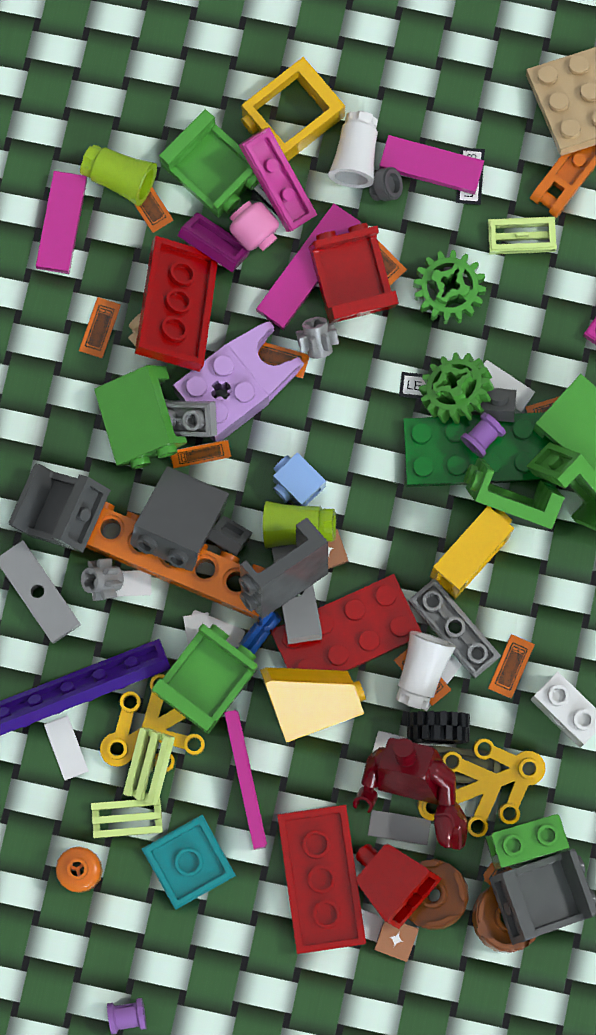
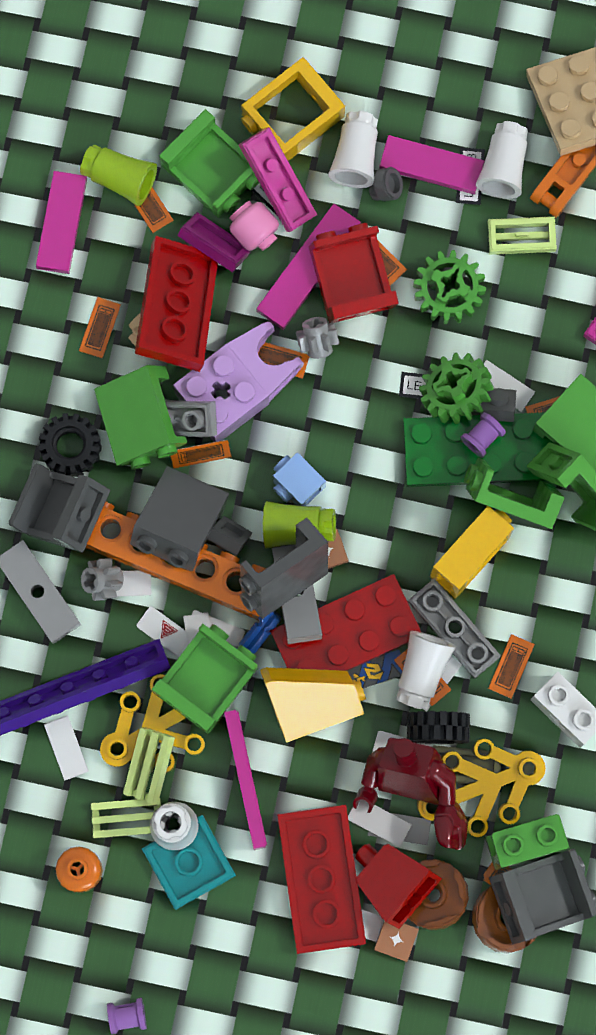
none -> black tyre [39,413,102,477]
none -> white sticker [137,606,188,657]
none -> white plant [150,802,199,850]
none -> sticker [348,650,402,689]
none -> white sticker [348,800,412,847]
none -> white plant [476,121,528,199]

